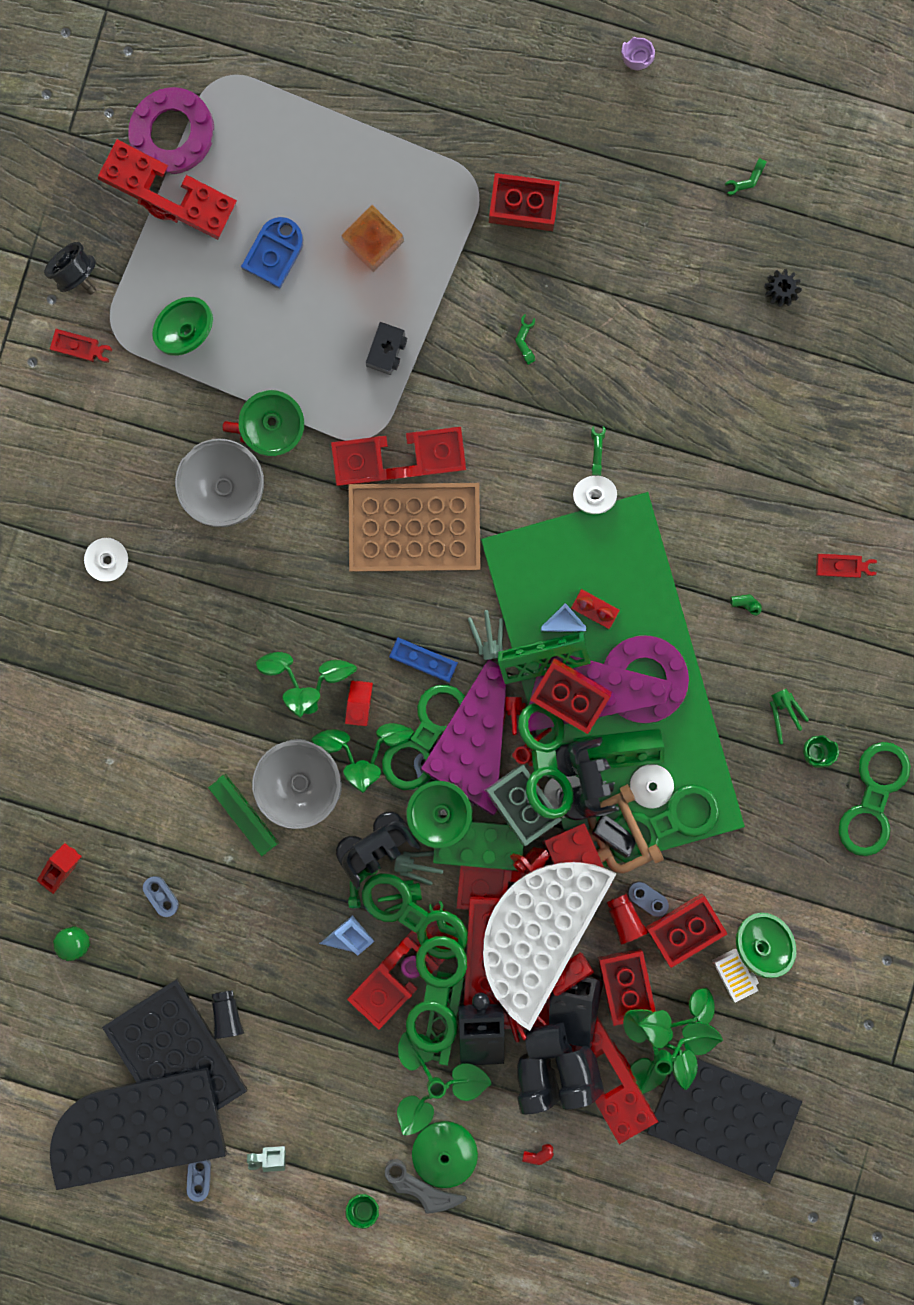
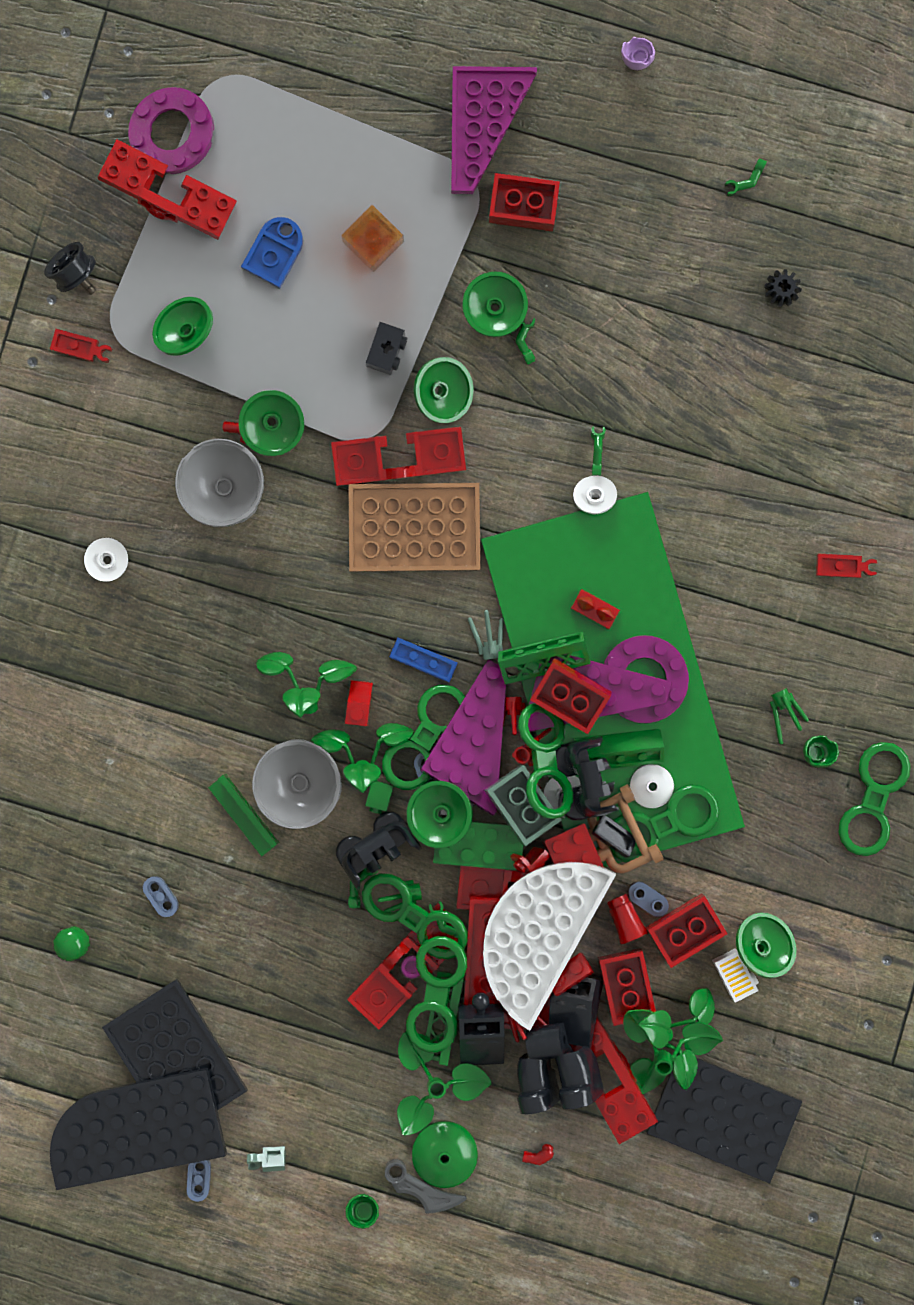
red slope [36,843,82,894] -> none
black plant [212,990,245,1039] -> none
light blue slope [319,915,374,956] -> none
sand green plant [394,851,443,885] -> none
light blue slope [541,603,586,632] -> none
green arm [730,594,762,616] -> none
none -> green brick [365,781,394,814]
none -> green dish [414,357,474,423]
none -> magenta wing [451,66,537,194]
none -> green dish [463,272,528,337]

